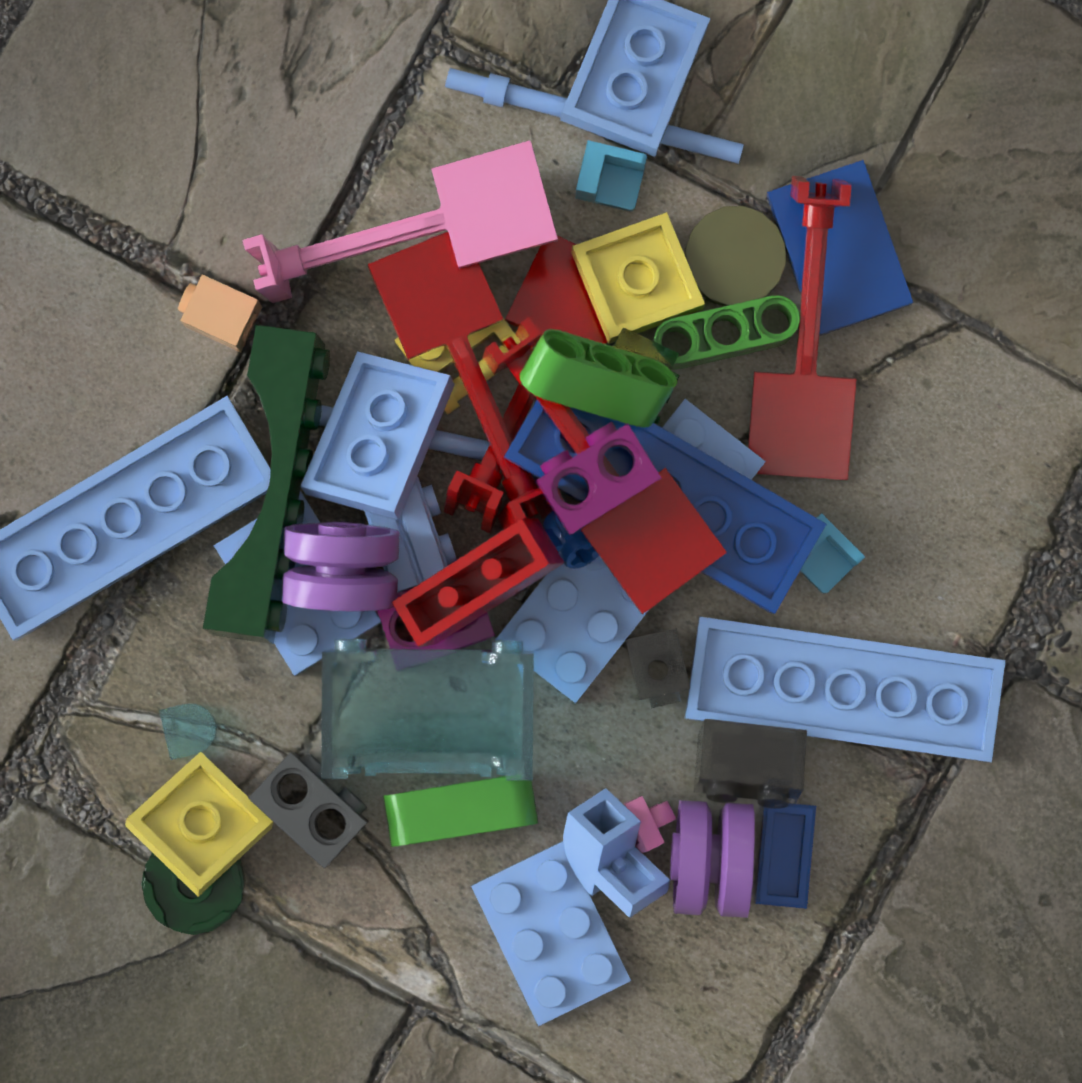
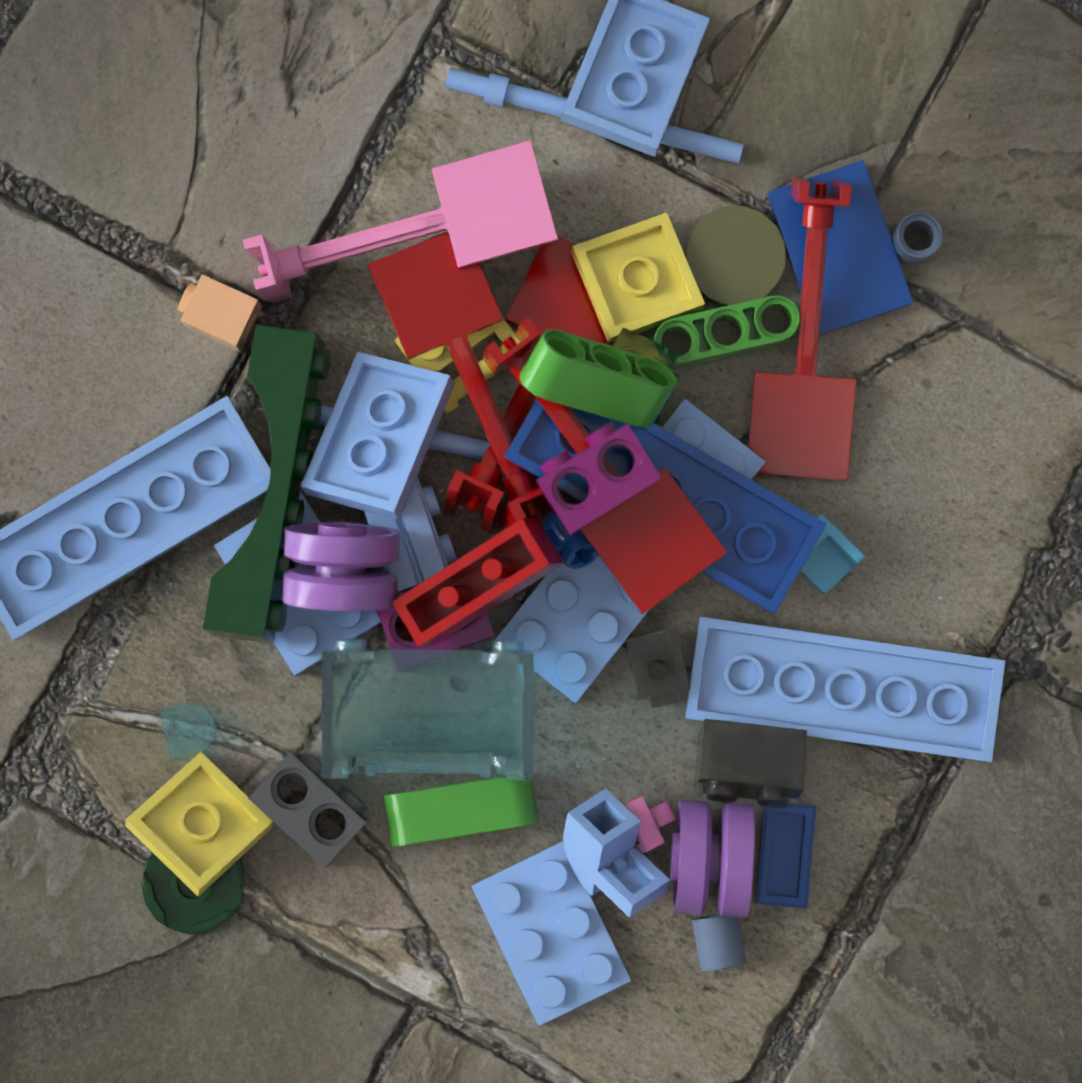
medium azure panel [575,140,647,211] -> none
none -> sand blue beam [691,913,747,971]
none -> sand blue beam [891,212,943,266]

